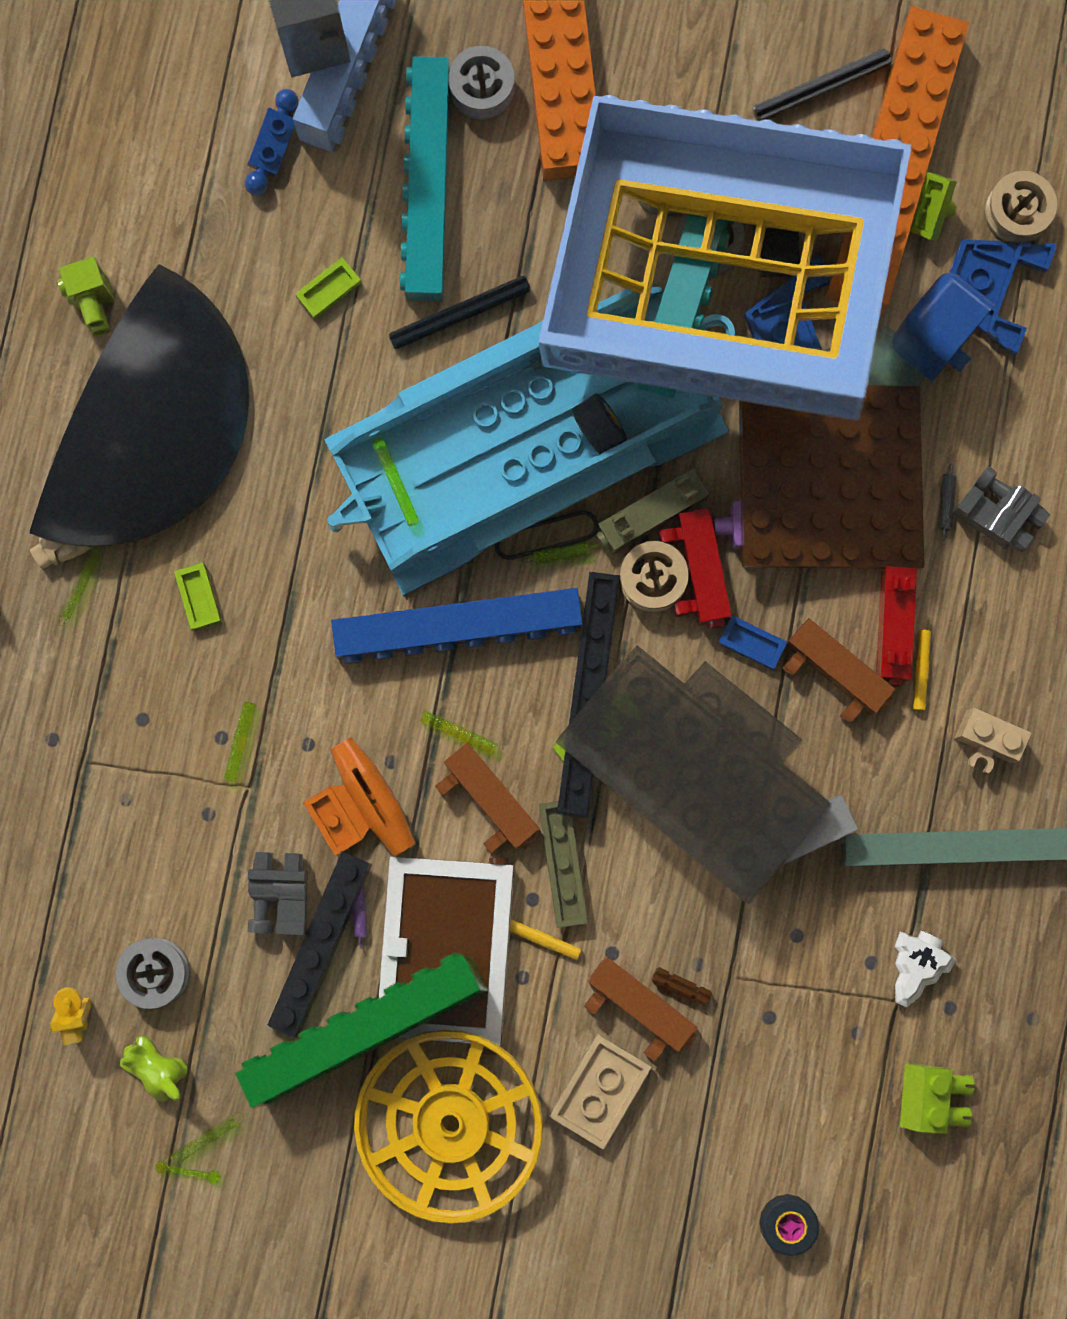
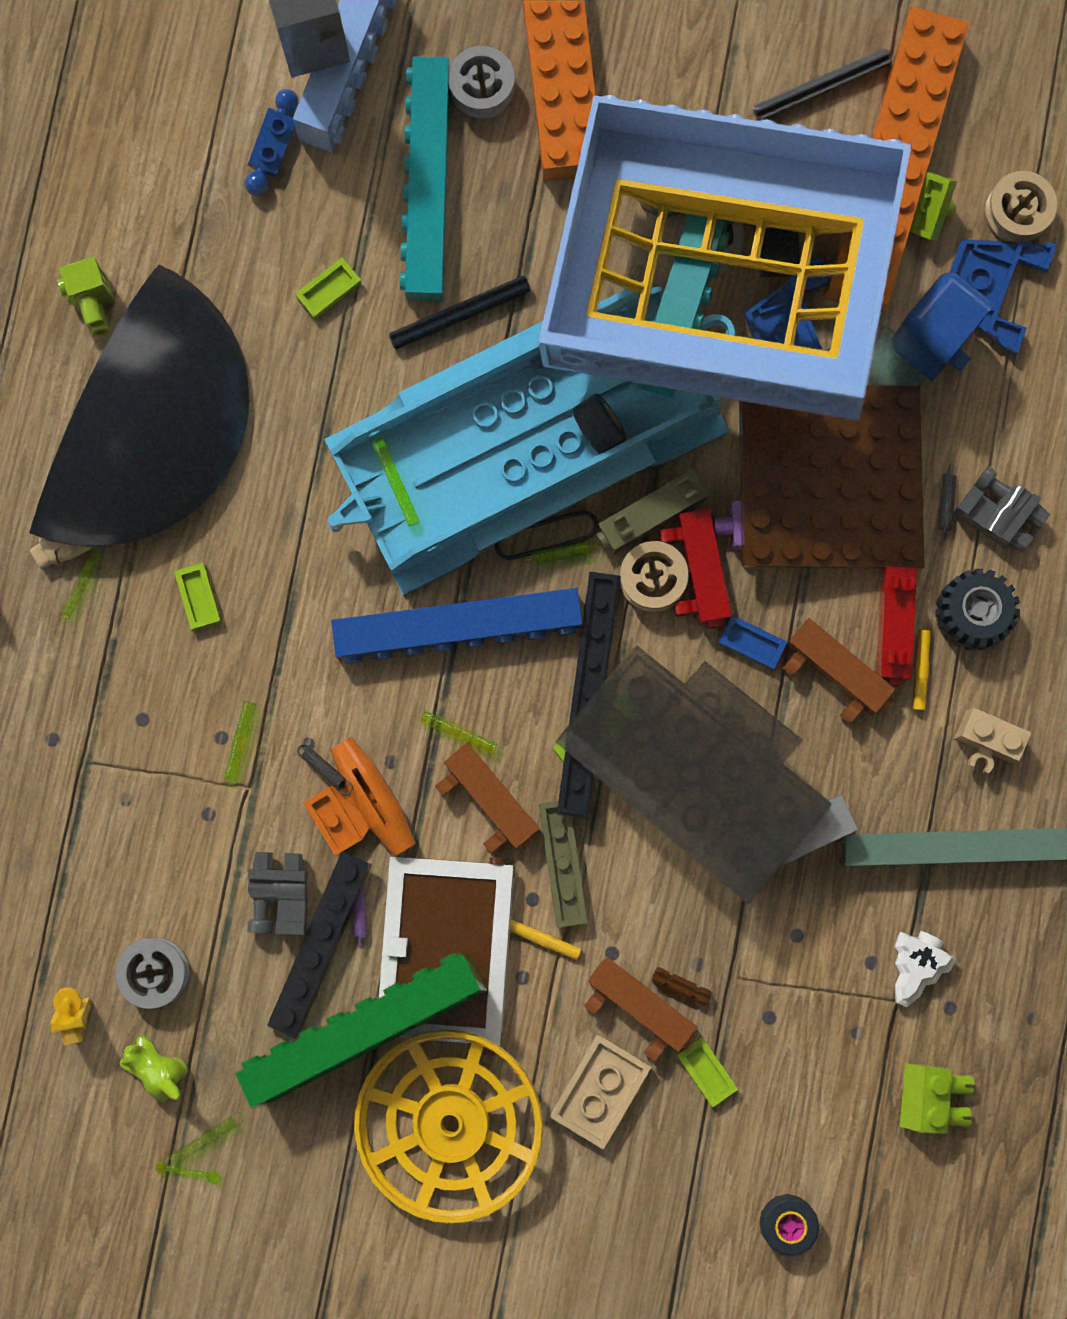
none -> dark grey piece [297,744,352,795]
none -> lime tile [676,1036,738,1108]
none -> black wheel [935,569,1020,651]

